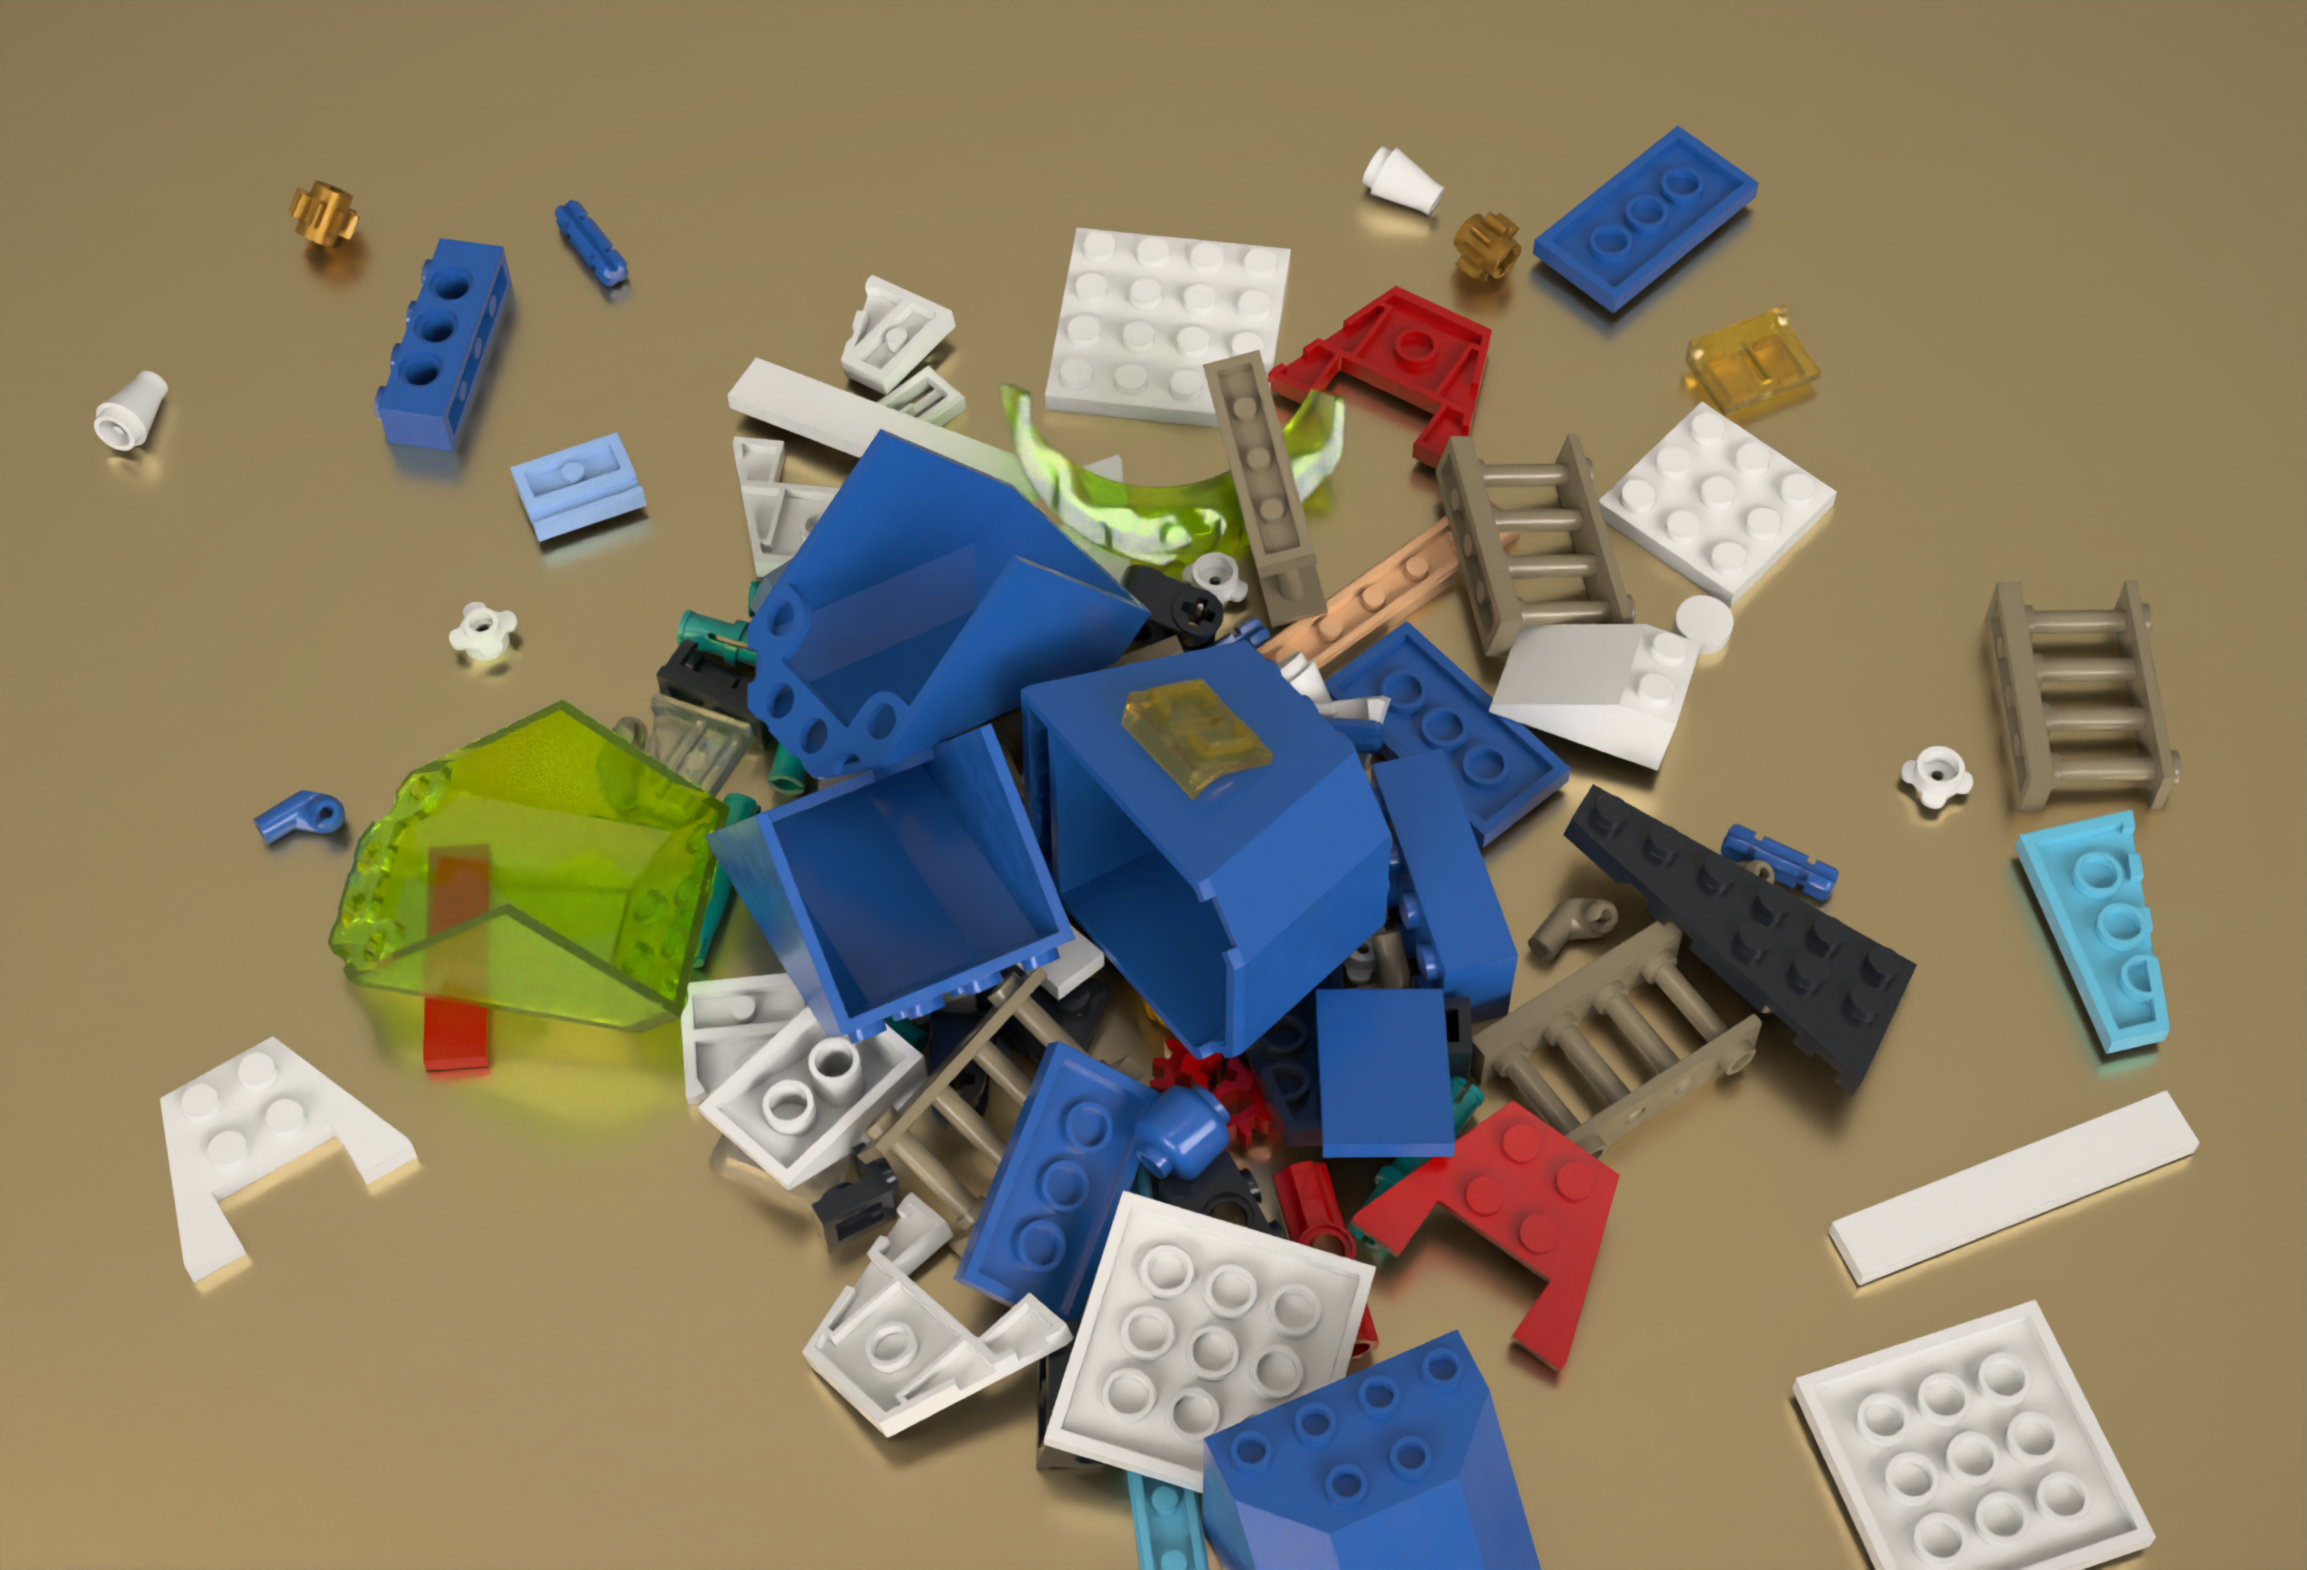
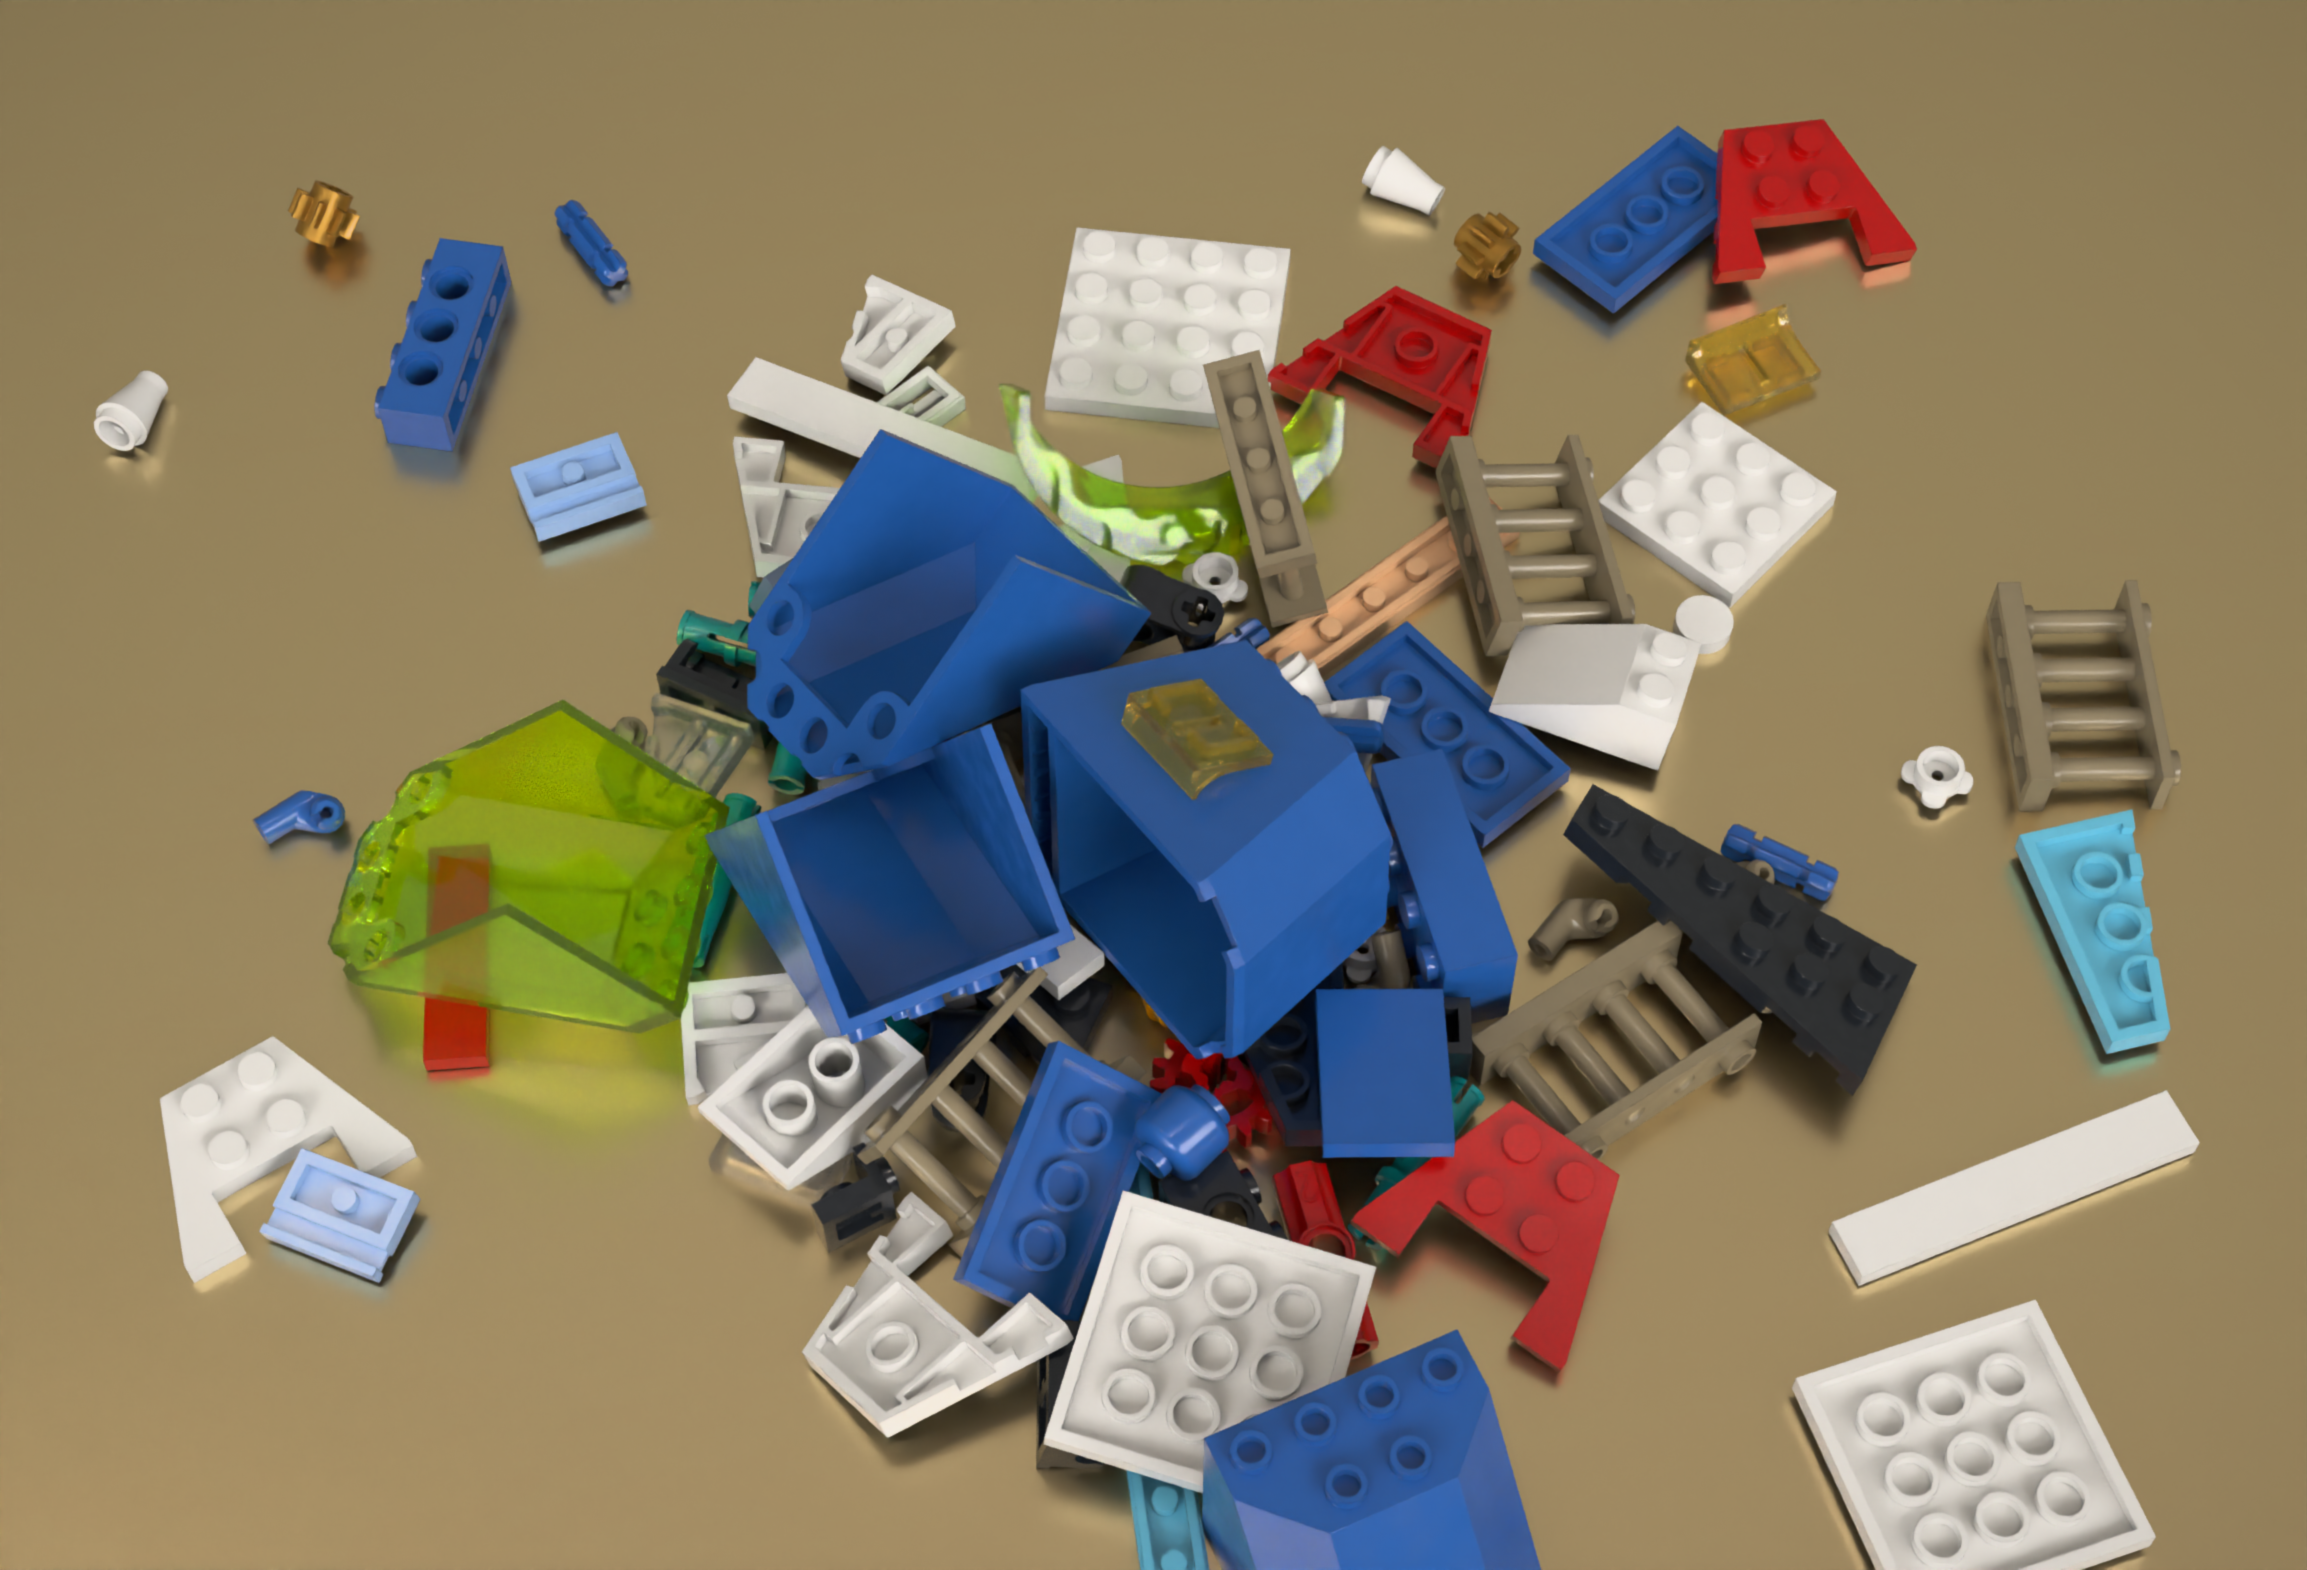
white plate [449,602,517,661] -> none
none -> light blue plate [259,1148,421,1283]
none -> red wing [1712,119,1917,284]

